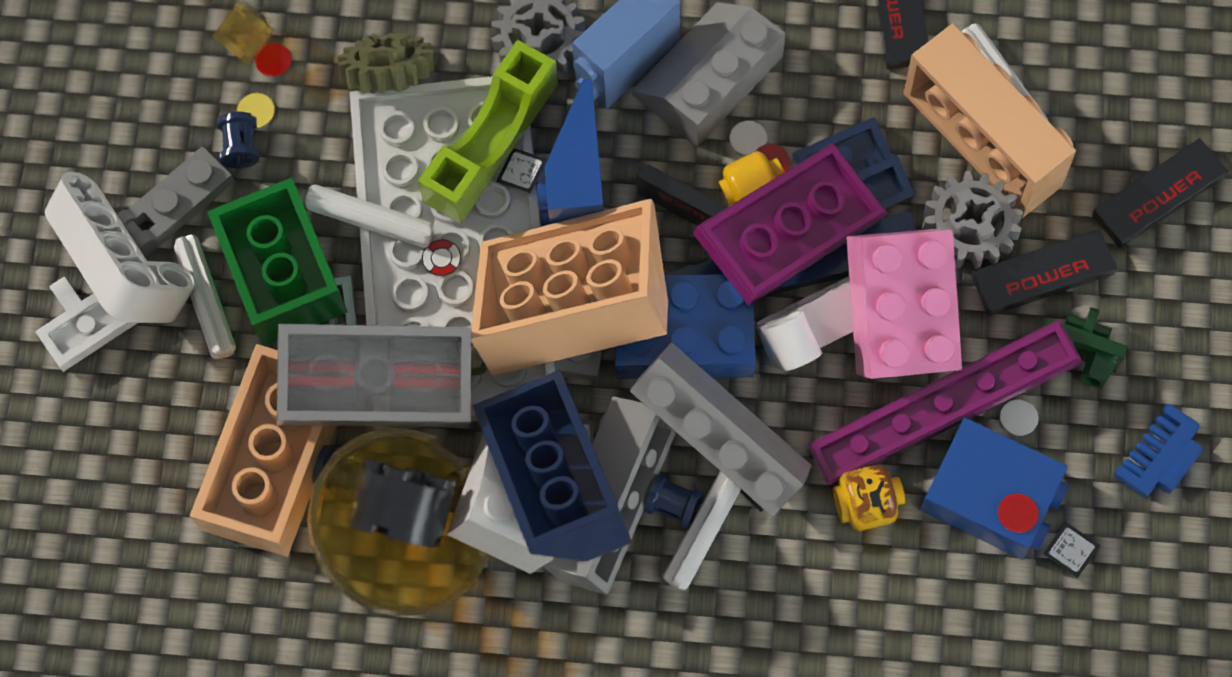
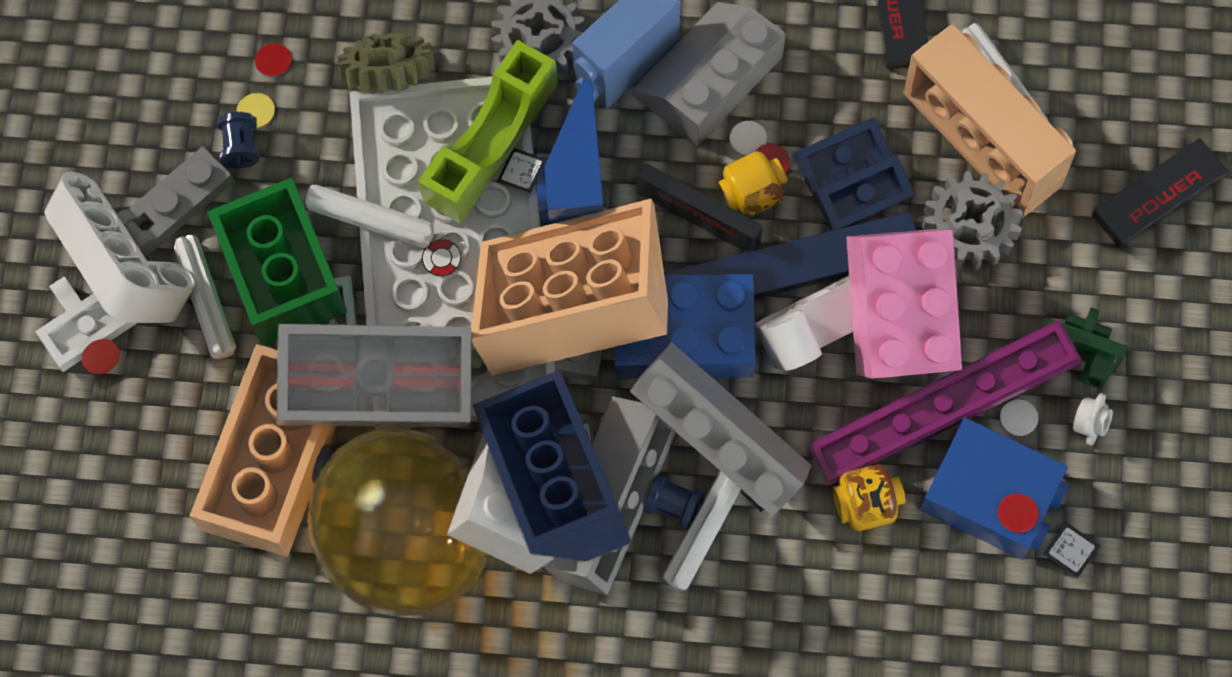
clear yellow brick [212,0,275,64] -> none
black brick [346,458,455,547] -> none
magenta tile [693,143,887,306] -> none
black tile [971,229,1117,317] -> none
blue piece [1114,404,1203,498] -> none
none -> red sticker [81,339,120,374]
none -> white plate [1073,393,1113,446]

